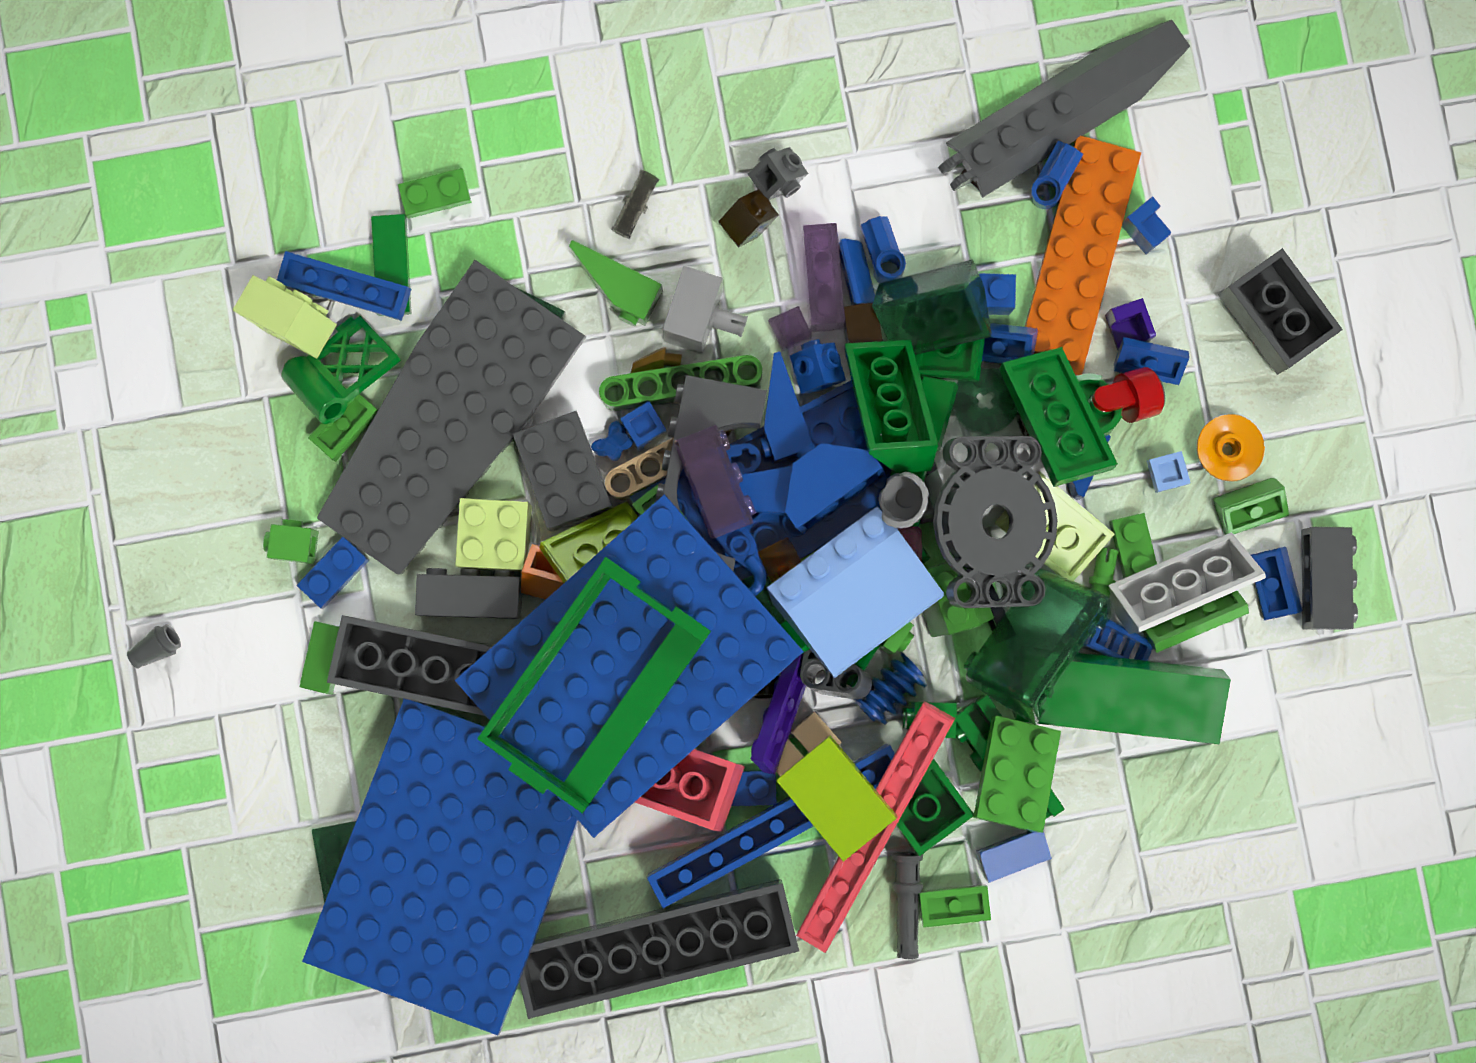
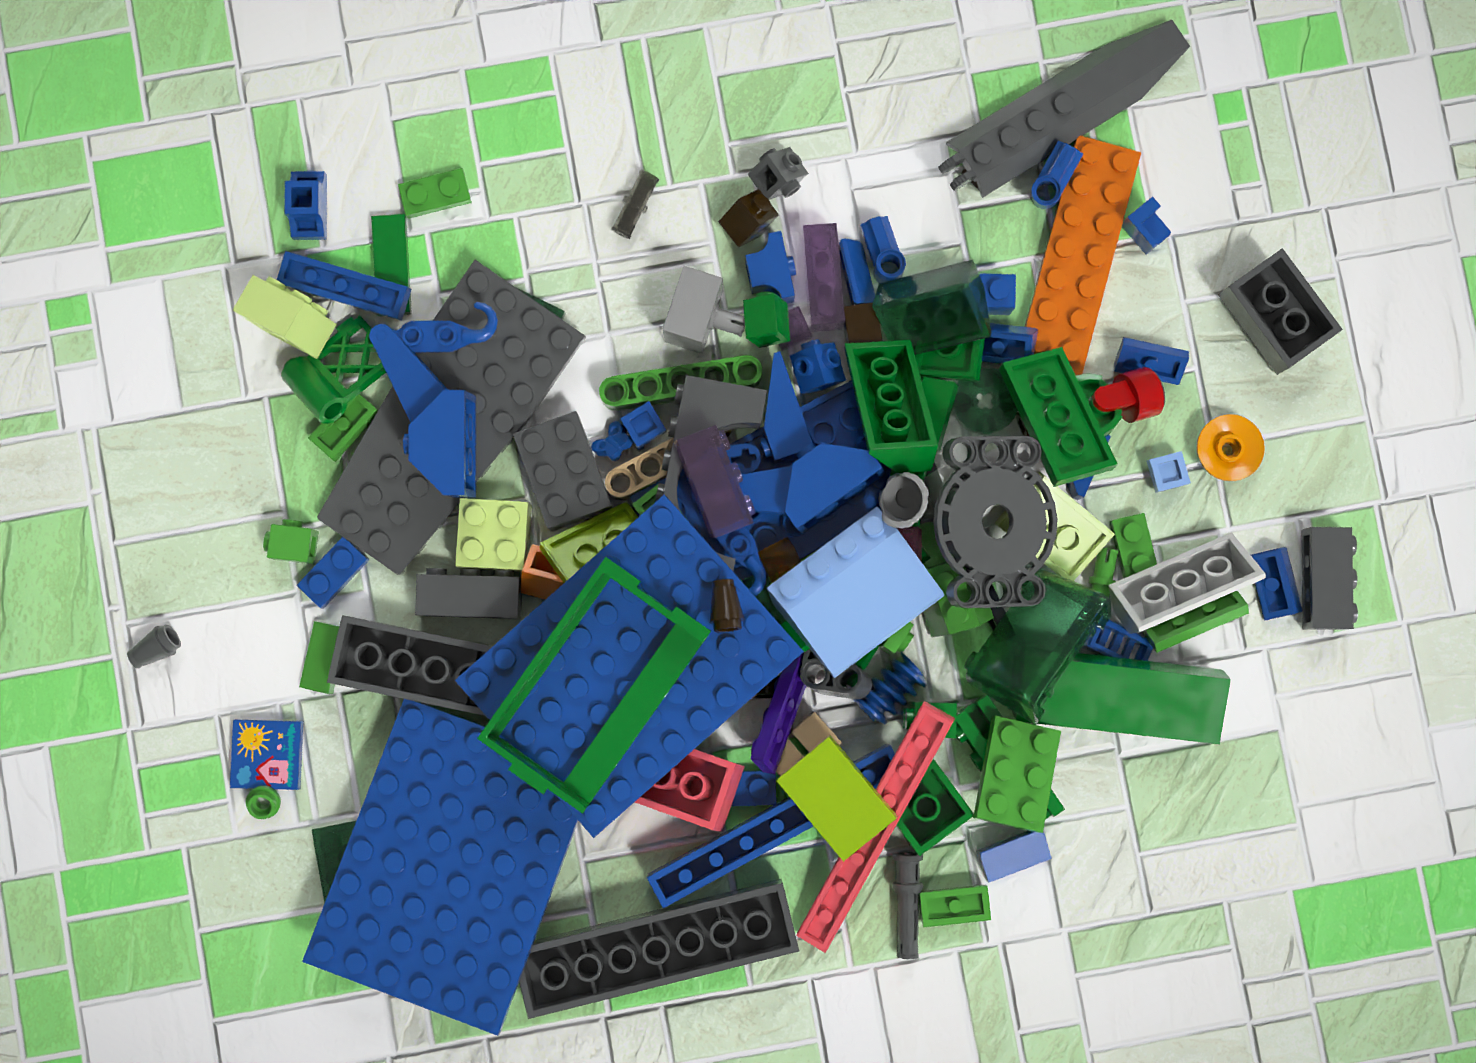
bright green slope [569,240,663,326] -> none
pearl gold bar [631,347,682,373] -> none
dark purple panel [1105,298,1156,350] -> none
bright green slope [1213,478,1289,535] -> none
none -> blue tile [230,719,304,790]
none -> bright green plate [246,786,281,819]
none -> blue brick [285,171,327,240]
none -> blue slope [369,302,498,498]
none -> dark brown cone [709,579,745,632]
none -> green brick [743,292,790,348]
none -> blue brick [745,231,796,304]

